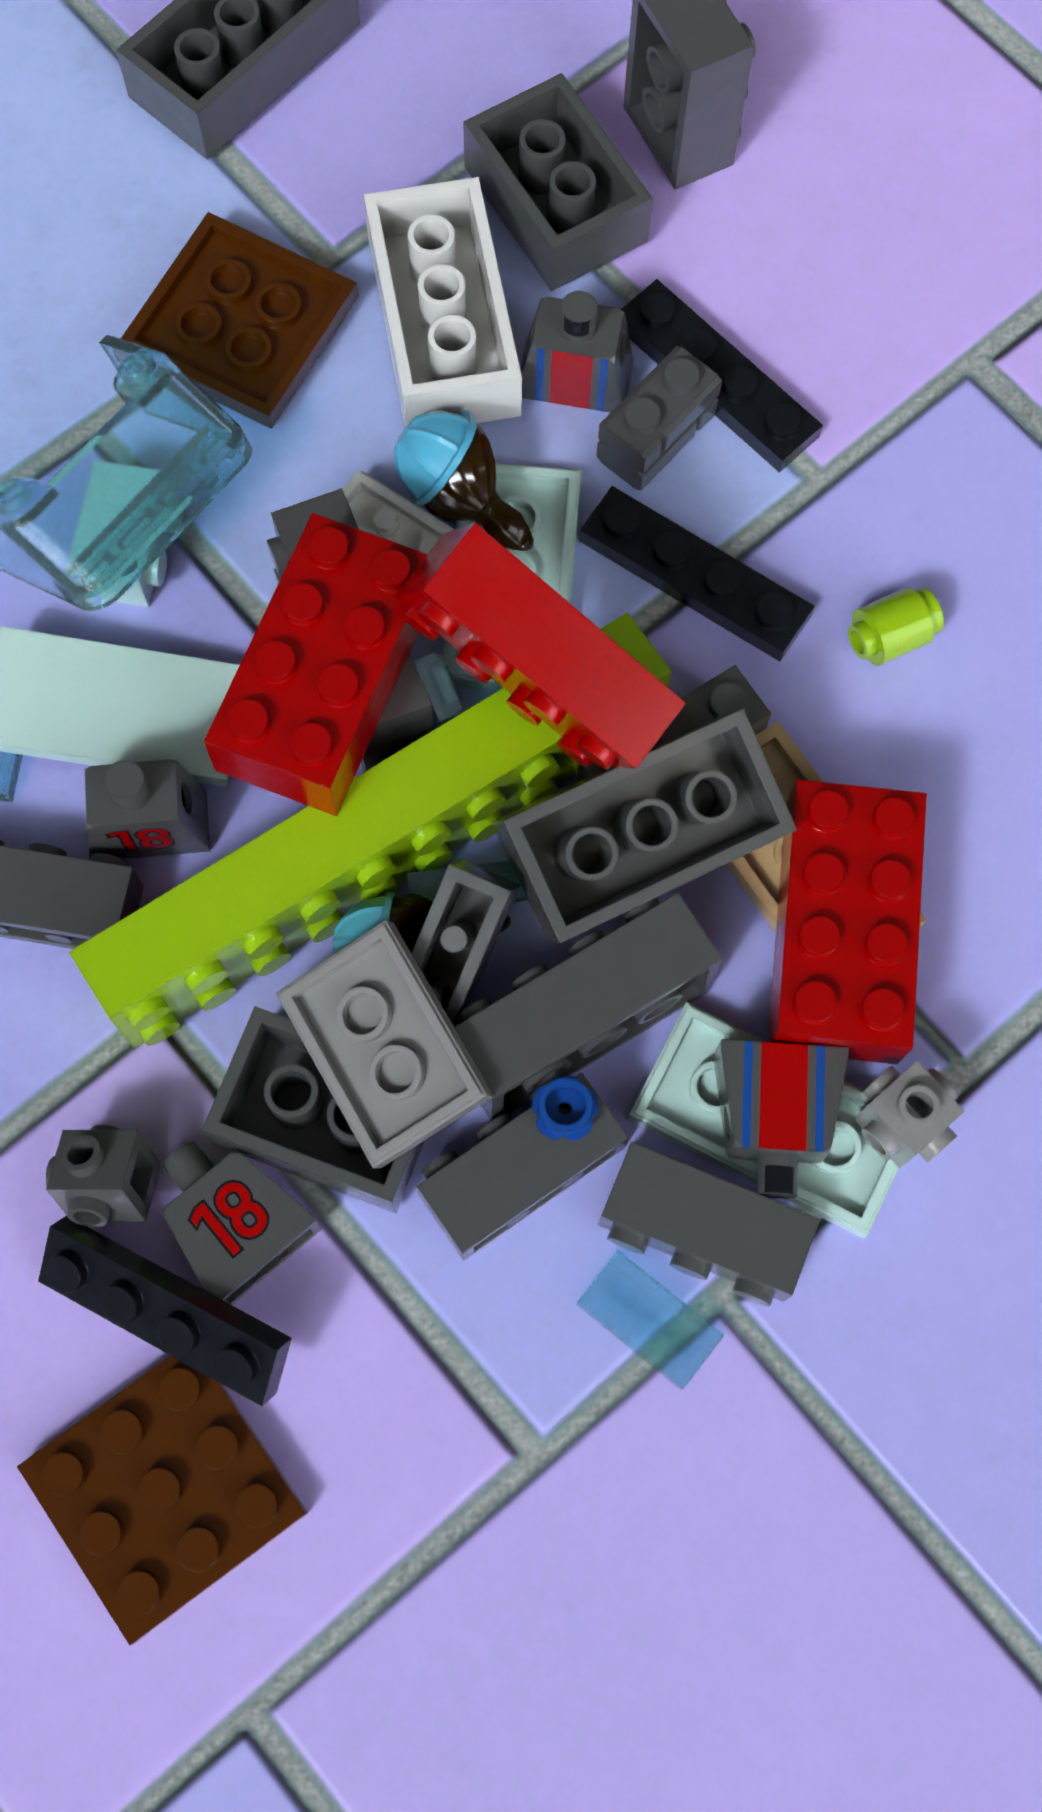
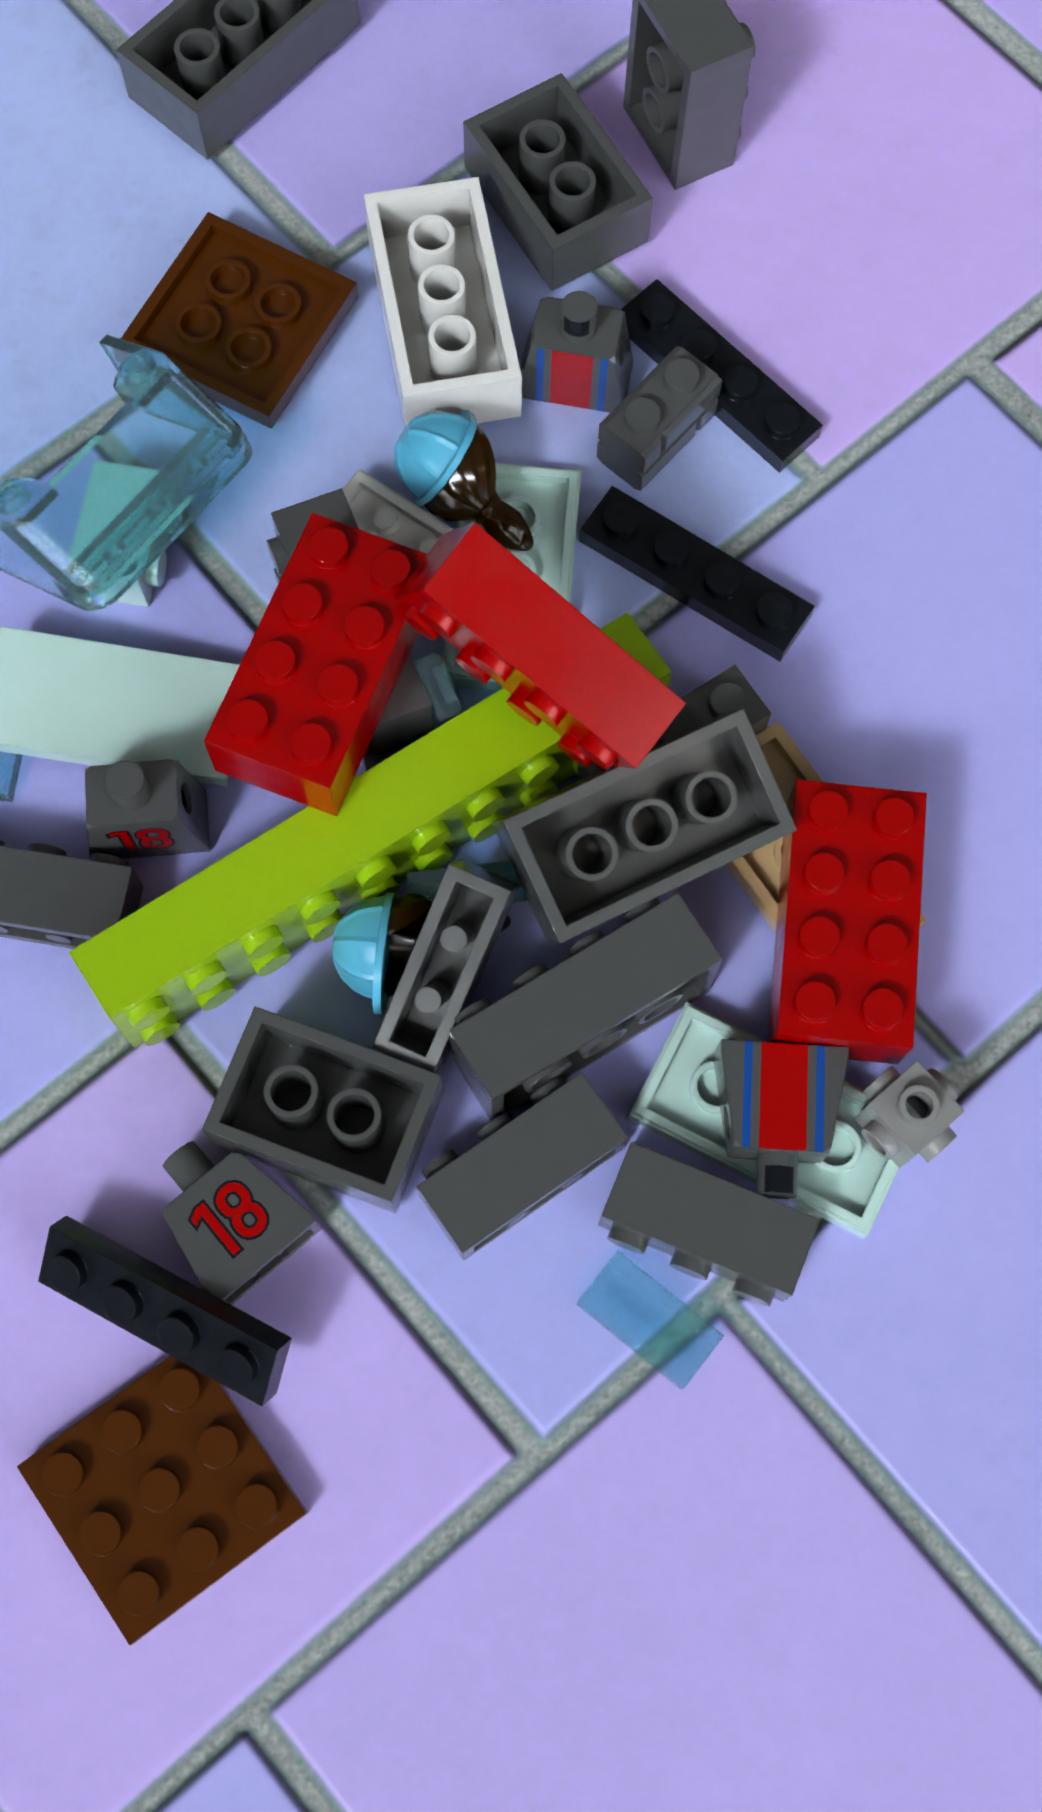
dark grey brick [46,1125,161,1228] -> none
light grey tile [276,920,494,1168] -> none
blue plate [532,1075,599,1141] -> none
lime brick [848,587,944,666] -> none

